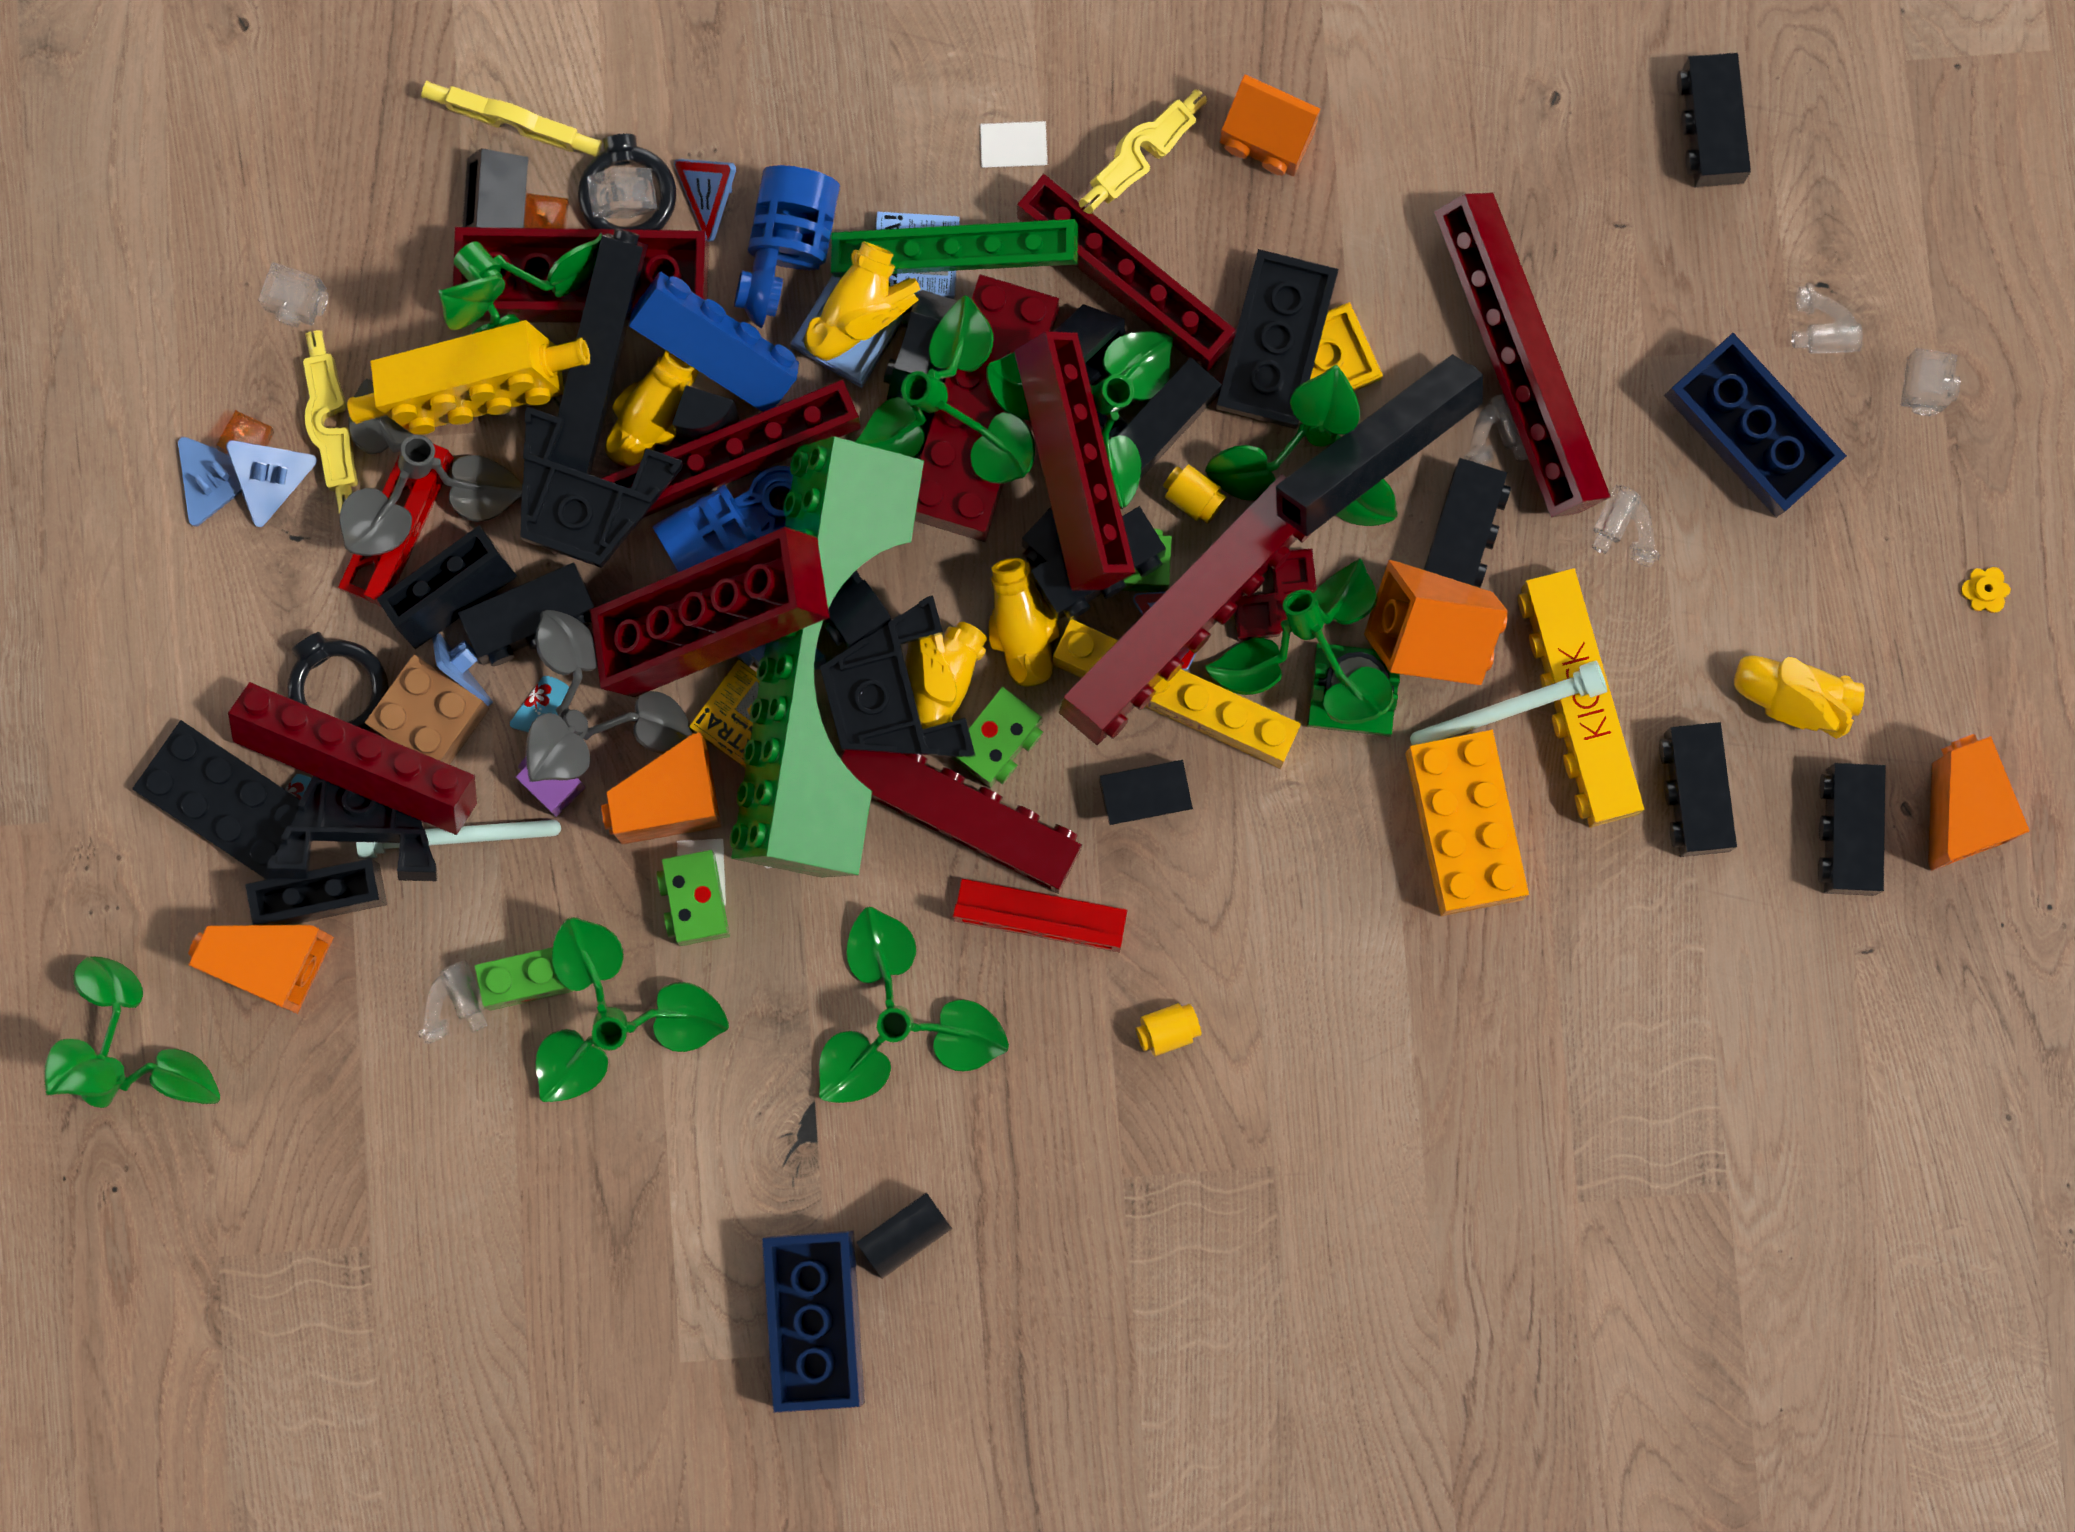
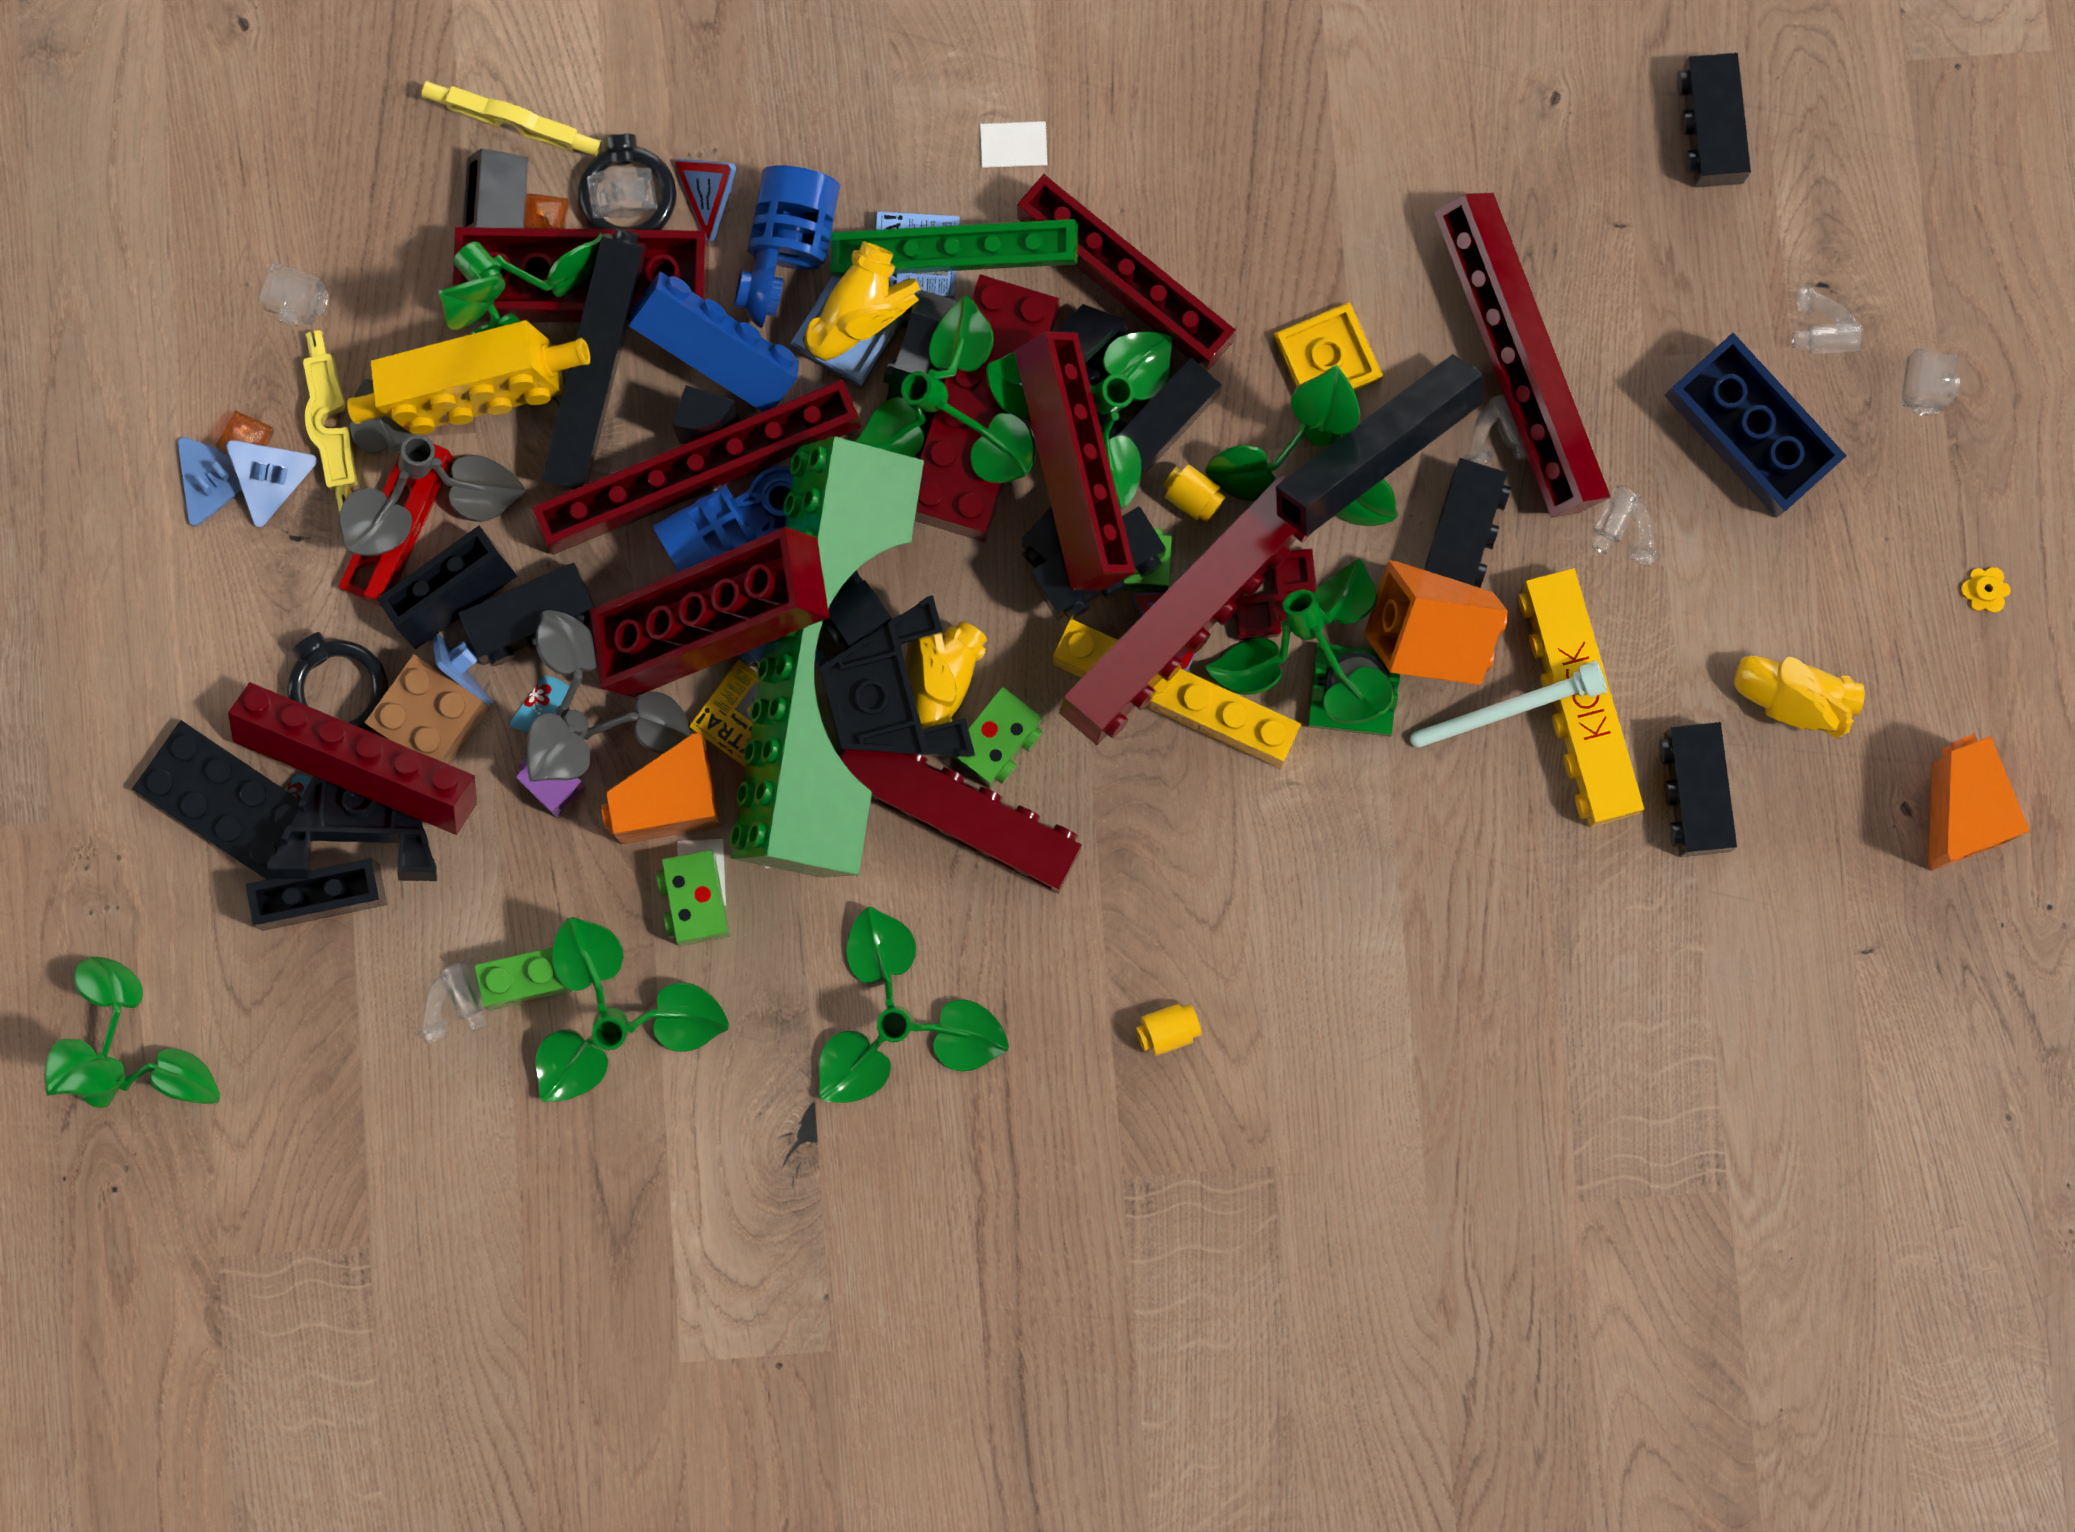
orange slope [188,925,334,1014] -> none
light aqua piece [356,819,561,859] -> none
black wing [520,406,683,568] -> none
yellow animal [605,350,699,468] -> none
dark blue brick [762,1230,865,1413] -> none
black brick [856,1192,952,1279] -> none
red fence [953,879,1128,953] -> none
yellow animal [989,558,1059,687] -> none
light yellow piece [1079,90,1207,214] -> none
black brick [1099,760,1193,825] -> none
black plate [1216,249,1339,429] -> none
orange slope [1220,74,1320,177] -> none
light orange brick [1405,729,1529,917] -> none
black brick [1818,763,1886,896] -> none

